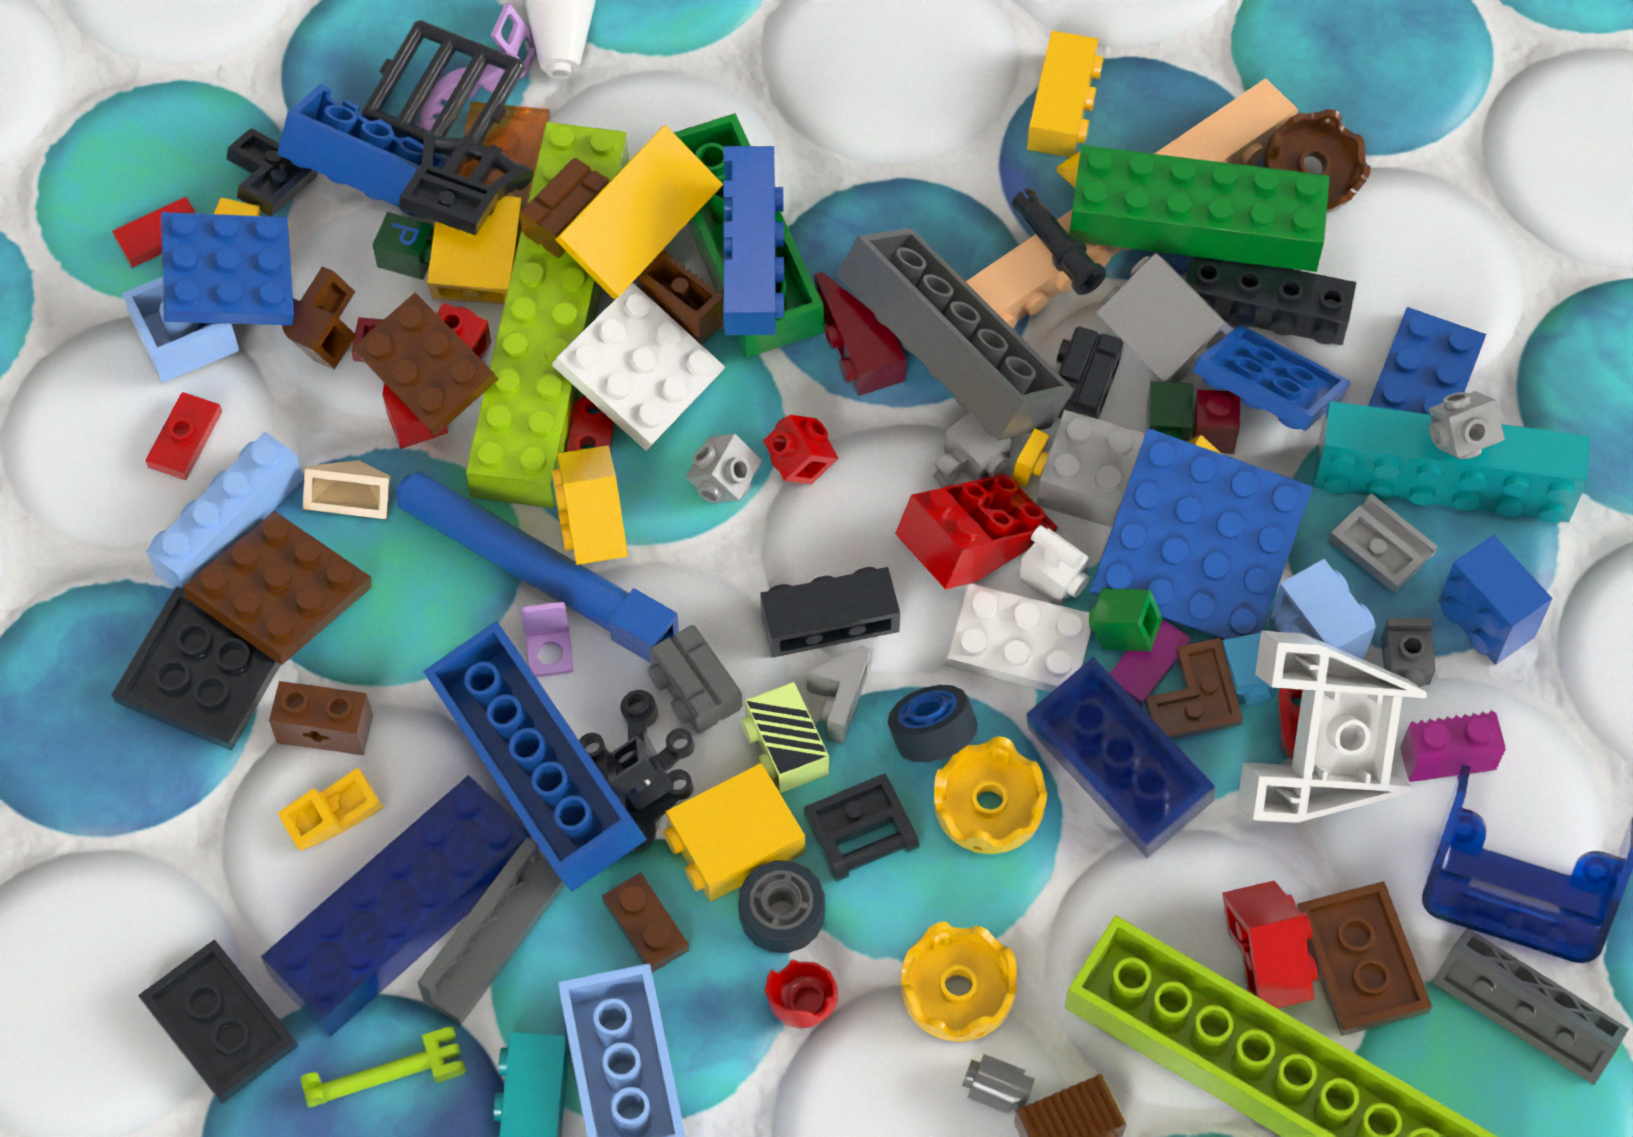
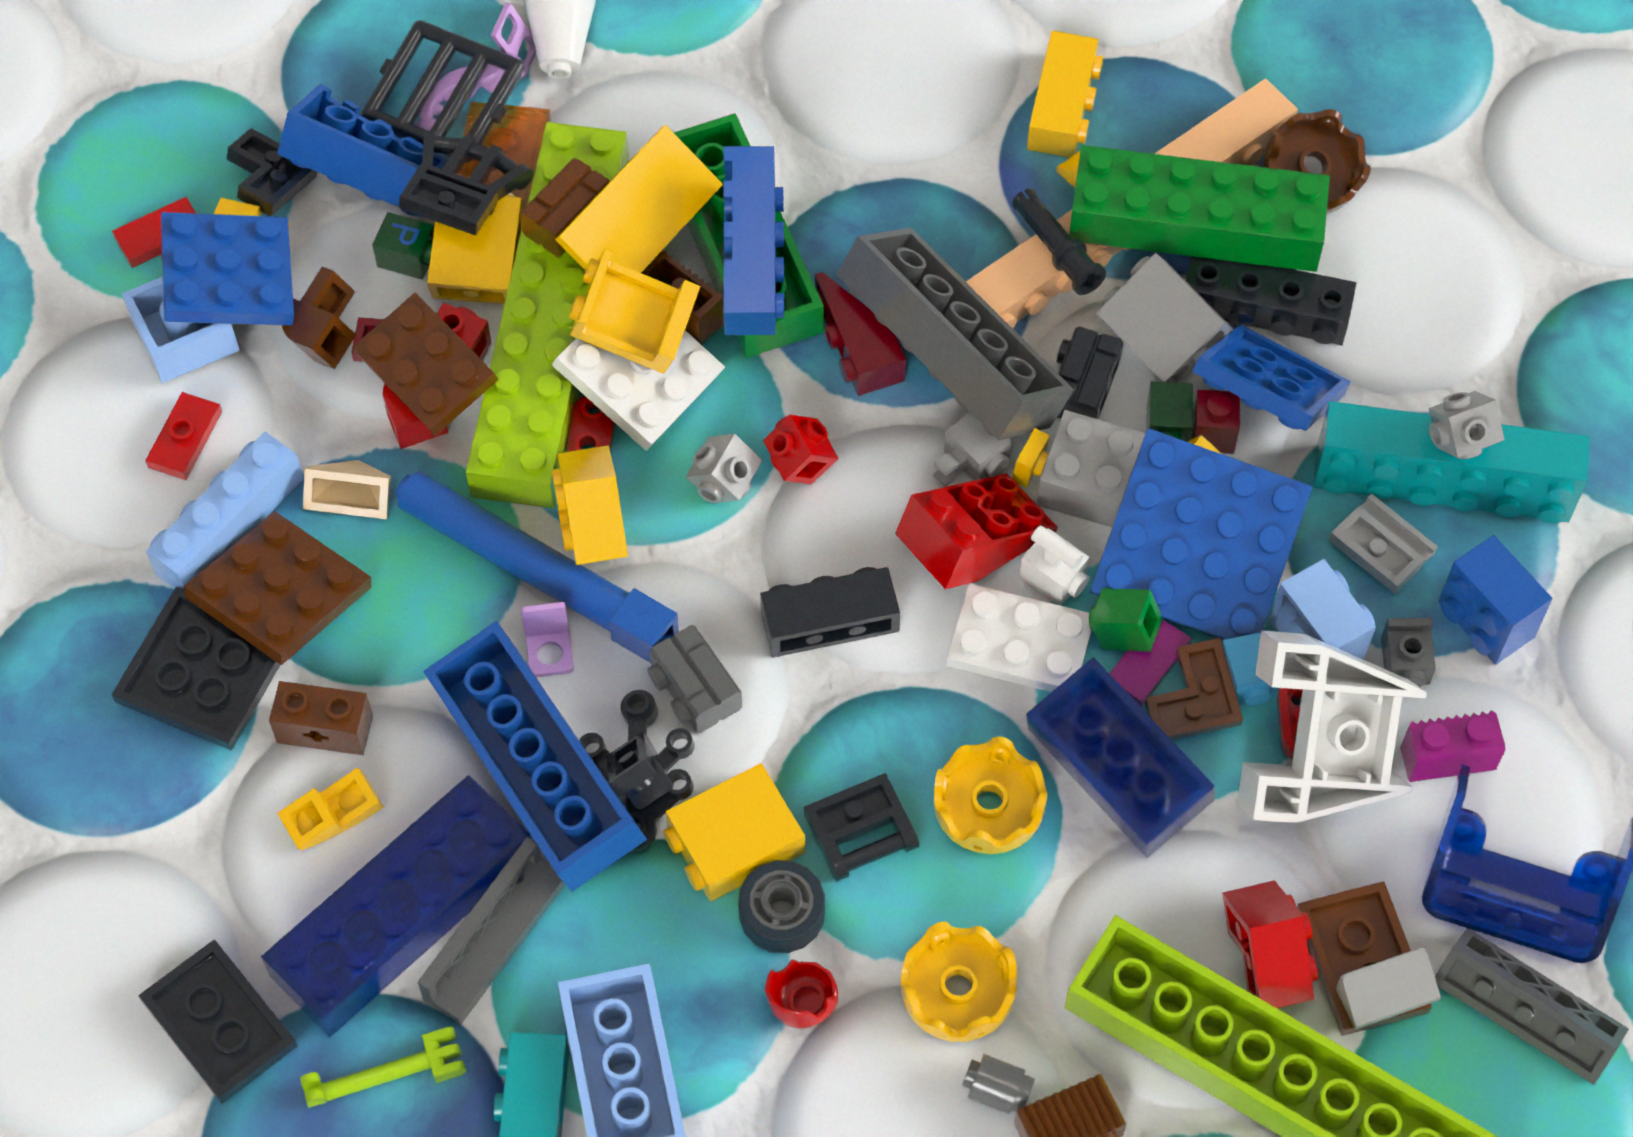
reddish brown plate [602,872,690,973] -> none
brick [741,682,829,794] -> none
light grey slope [806,646,870,744] -> none
black wheel [888,685,978,763] -> none
blue plate [1368,307,1486,414] -> none
none -> yellow panel [568,248,700,374]
none -> light grey slope [1335,947,1441,1030]

